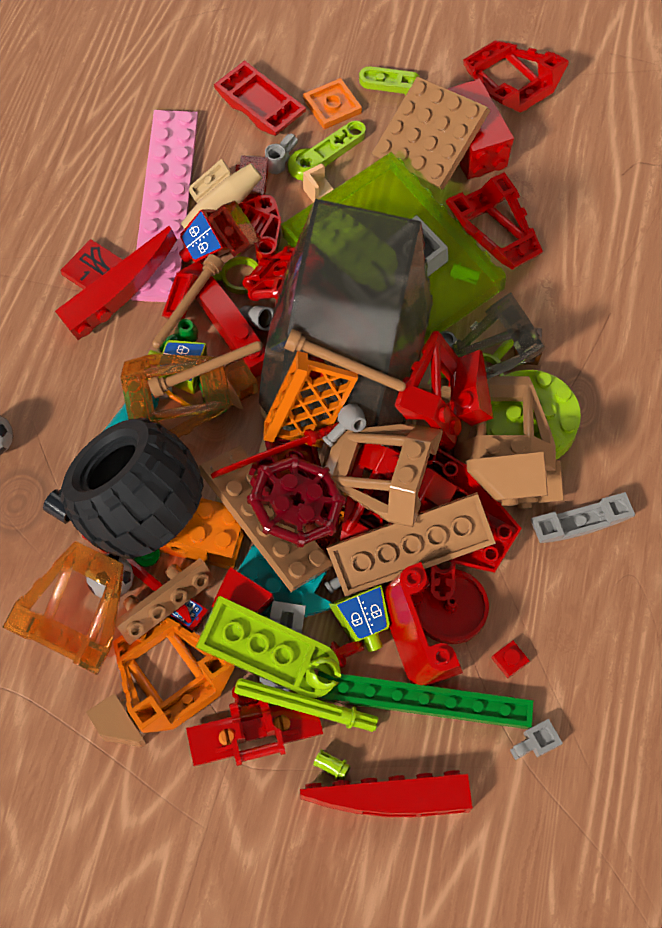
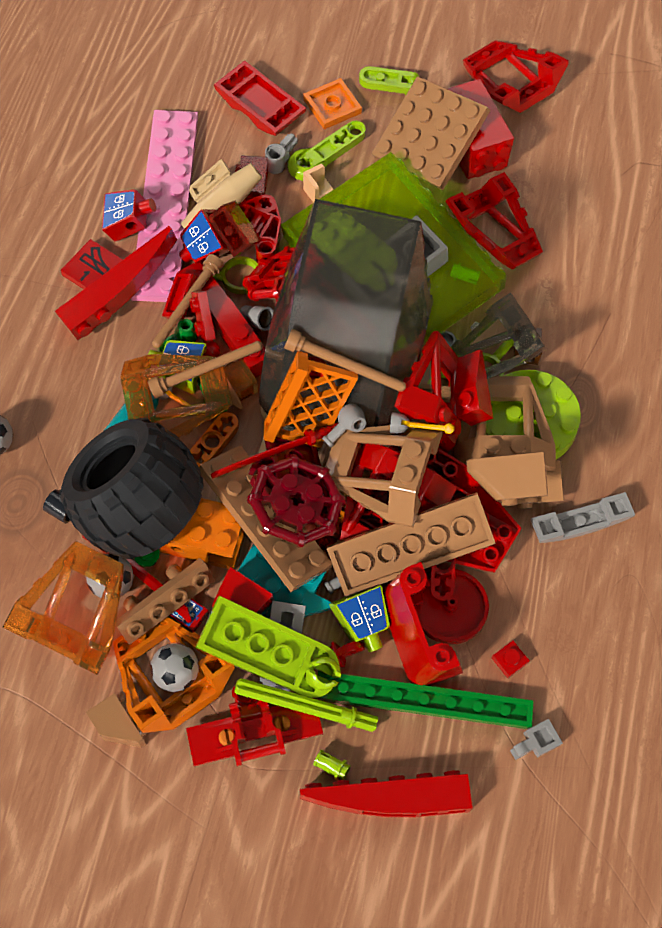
none -> torso [102,189,156,242]
none -> light grey piece [150,643,199,692]
none -> red plate [189,290,220,360]
none -> orange beam [190,412,239,467]
none -> hinge [390,412,454,434]

